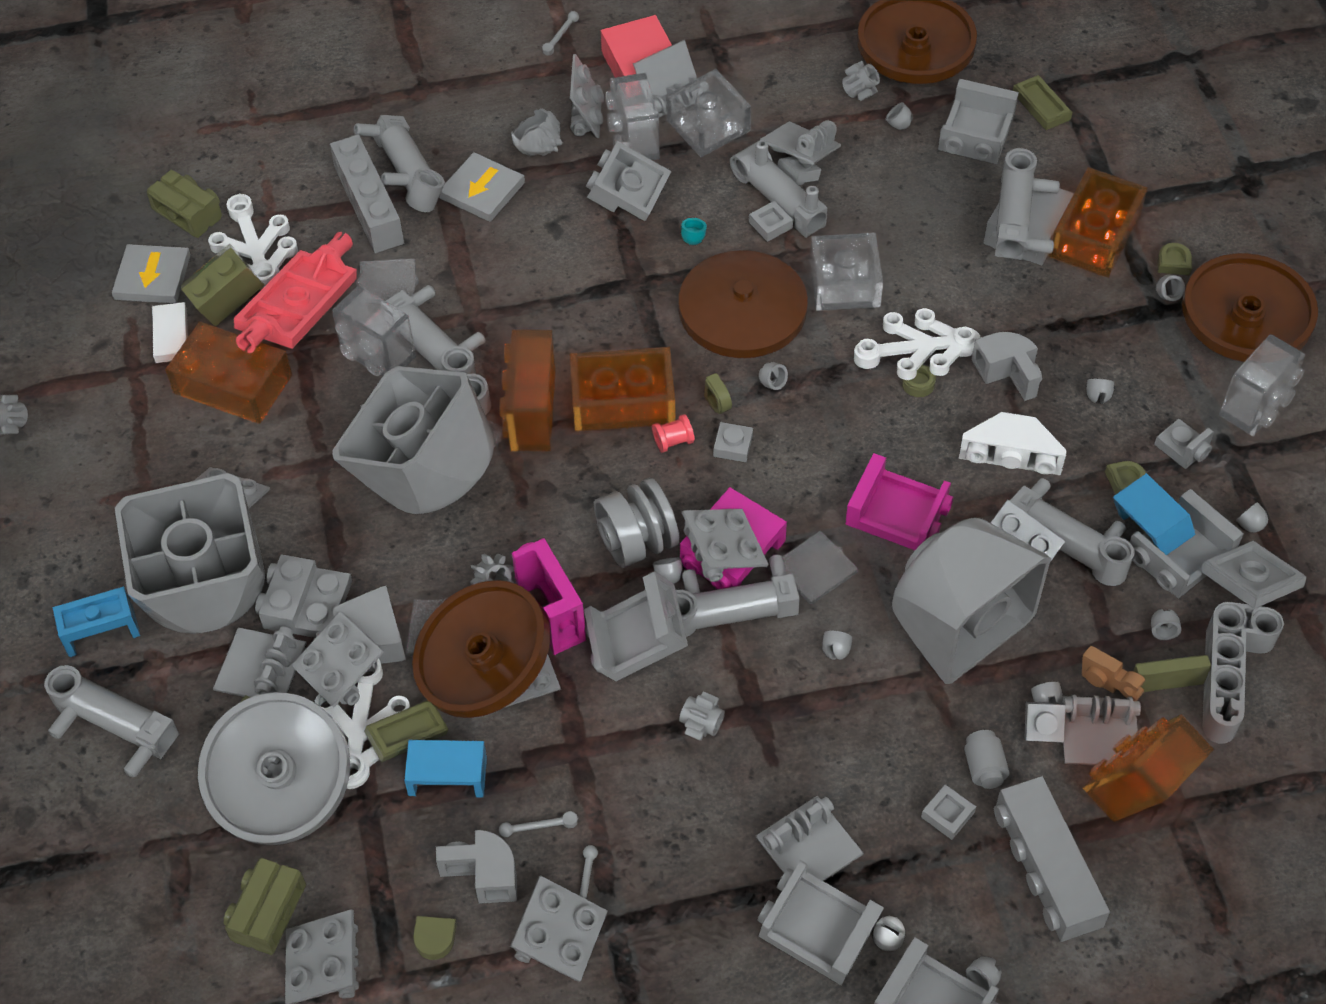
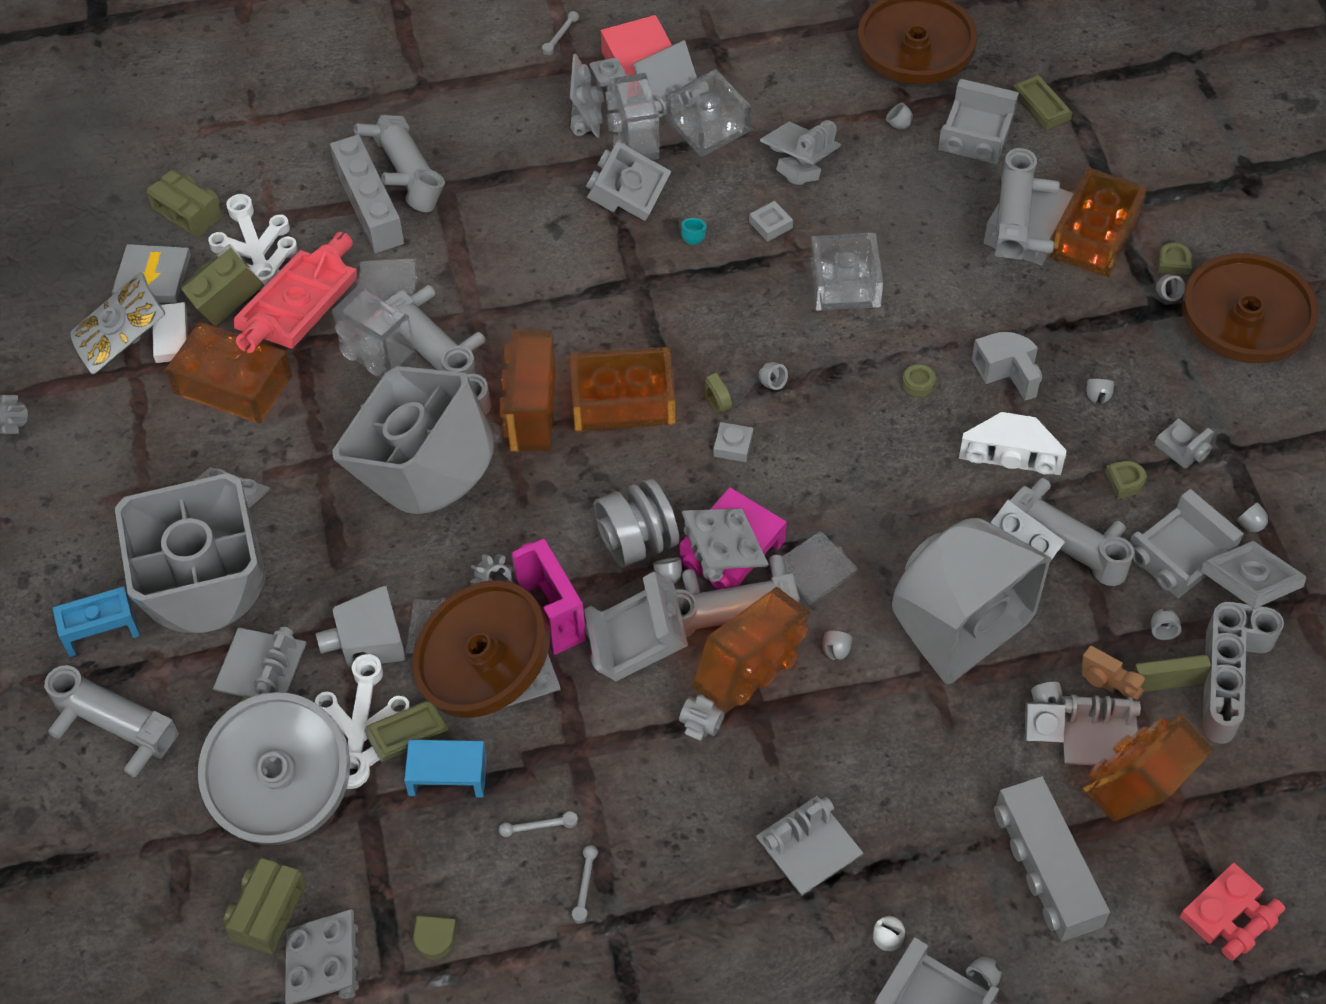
light grey plate [255,554,352,638] -> none
light grey hinge [291,611,384,708] -> none
light grey brick [436,830,518,904] -> none
light grey tile [439,152,525,222] -> none
light grey hinge [510,875,608,982] -> none
light grey hair [511,108,563,157] -> none
coral bush [652,414,695,453] -> none
reddish brown dish [679,250,808,358] -> none
light grey piece [730,140,827,238] -> none
light grey panel [757,860,884,986] -> none
light grey gear [842,61,880,101] -> none
dark pink panel [845,453,954,550] -> none
white plant [854,308,981,380] -> none
light grey plate [921,785,976,840] -> none
light grey brick [964,730,1009,789] -> none
dark azure panel [1113,473,1196,555] -> none
clear brick [1219,334,1306,437] -> none
none -> light grey shield [70,272,165,374]
none -> light grey bracket [589,57,628,106]
none -> clear orange brick [692,586,811,713]
none -> coral plate [1180,863,1285,961]

